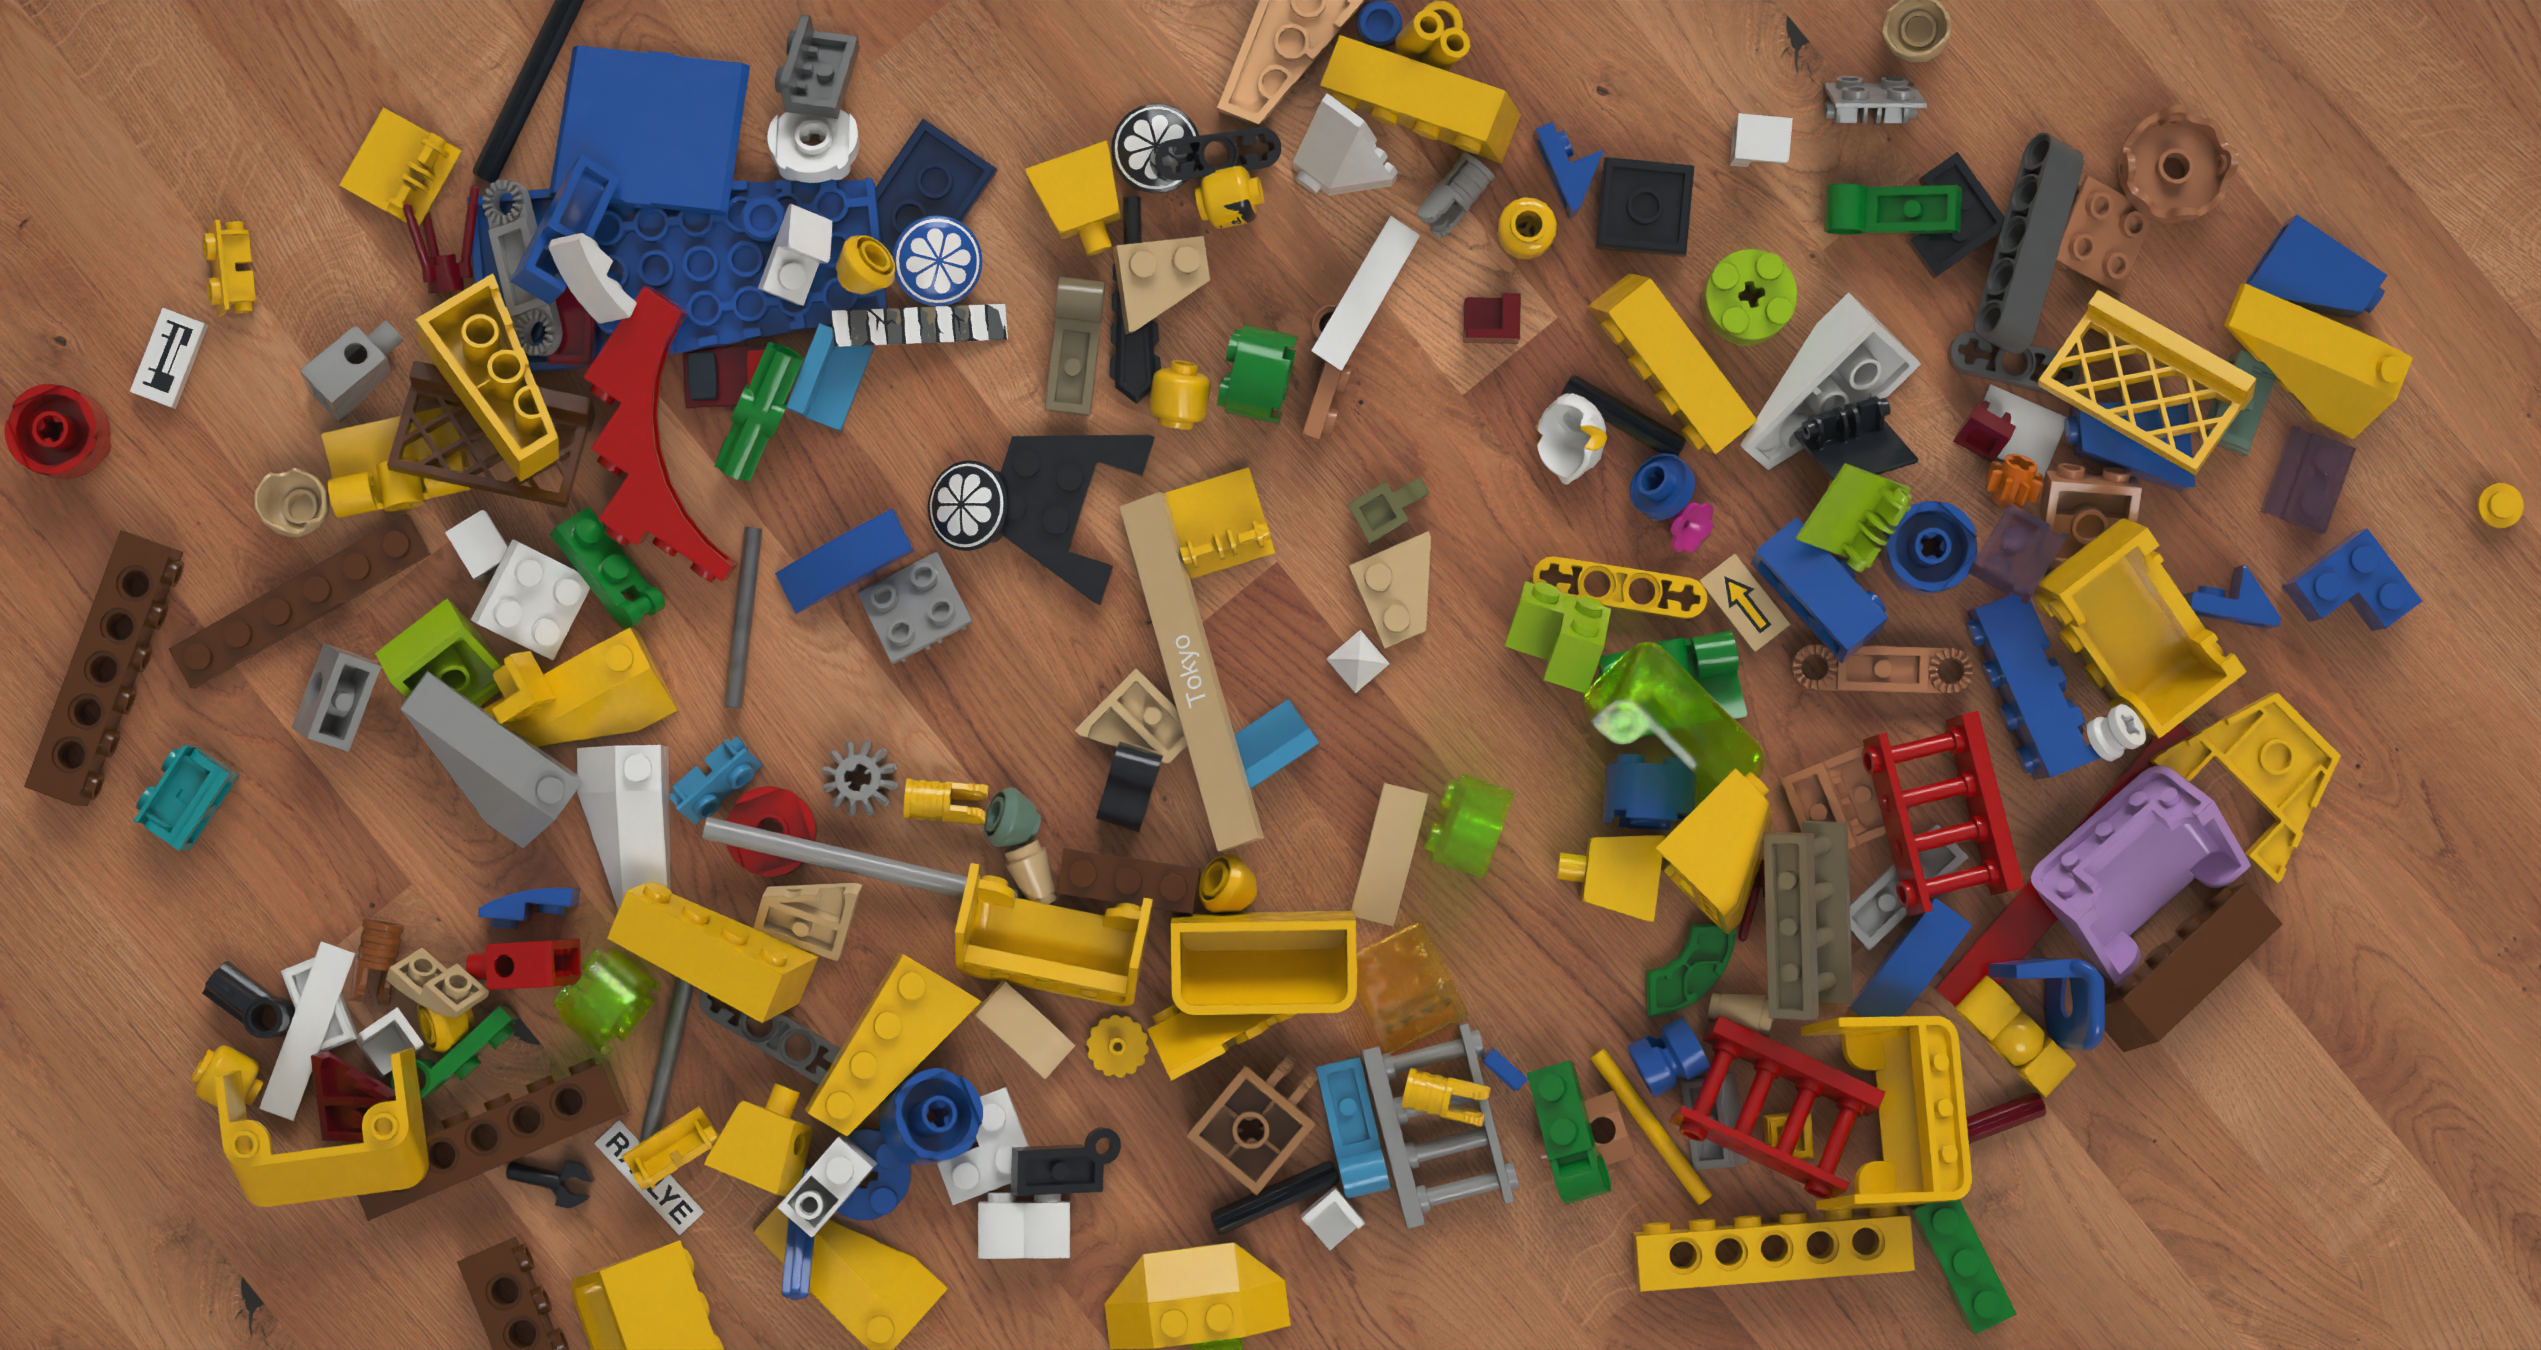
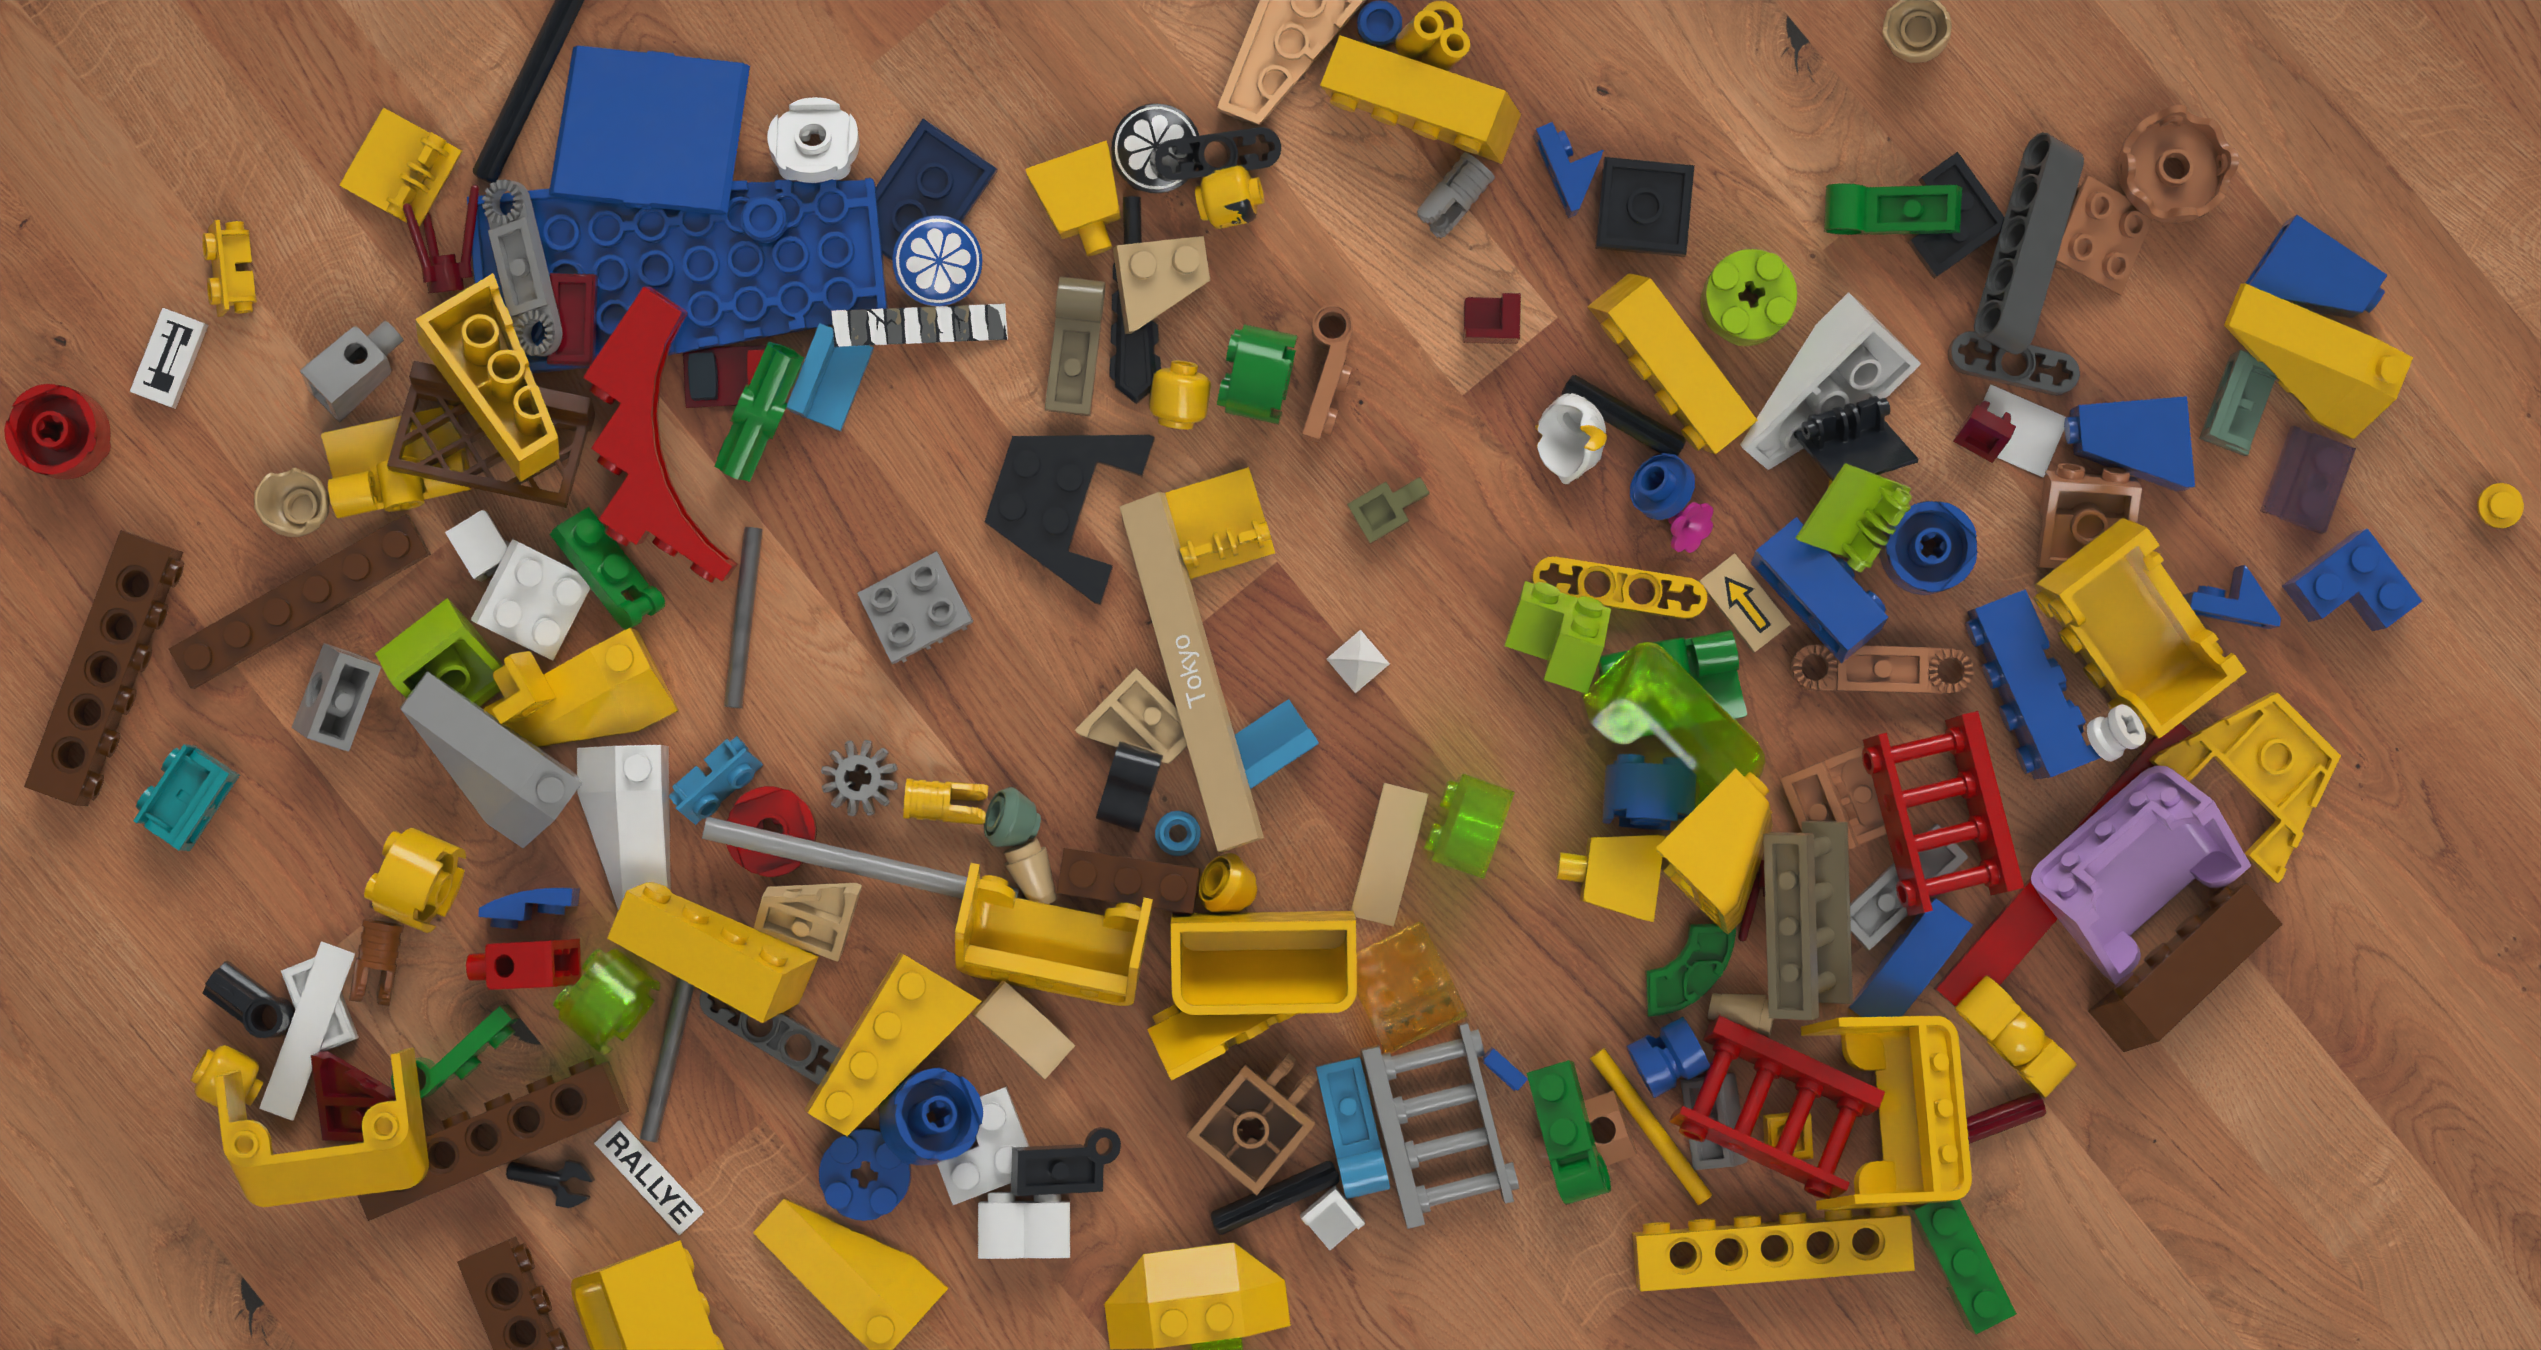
white panel [356,1007,424,1078] -> none
tan slope [386,948,489,1018] -> none
yellow cone [417,1004,474,1054] -> none
blue slope [510,154,620,305] -> none
white slope [548,233,637,324] -> none
yellow hinge [621,1106,719,1190] -> none
yellow torso [704,1083,813,1197] -> none
white slope [758,204,833,306] -> none
dark grey bracket [775,14,860,119] -> none
blue slope [775,509,916,614] -> none
white slope [777,1134,878,1237] -> none
blue axle [781,1167,815,1300] -> none
yellow cone [836,235,895,295] -> none
dish [928,460,1008,551] -> none
yellow piece [1086,1014,1149,1078] -> none
white wedge [1292,93,1398,196] -> none
white sticker [1311,216,1420,371] -> none
tan wing [1348,531,1431,649] -> none
yellow hinge [1401,1068,1491,1127] -> none
yellow head [1497,197,1557,260] -> none
white panel [1730,113,1793,167] -> none
light grey hinge [1824,76,1927,124] -> none
plate [1968,503,2069,605] -> none
orange gear [1985,454,2043,510] -> none
blue piece [1989,958,2105,1051] -> none
yellow fence [2038,290,2257,475] -> none
none -> yellow brick [364,828,466,933]
none -> dark azure plate [1155,811,1201,856]

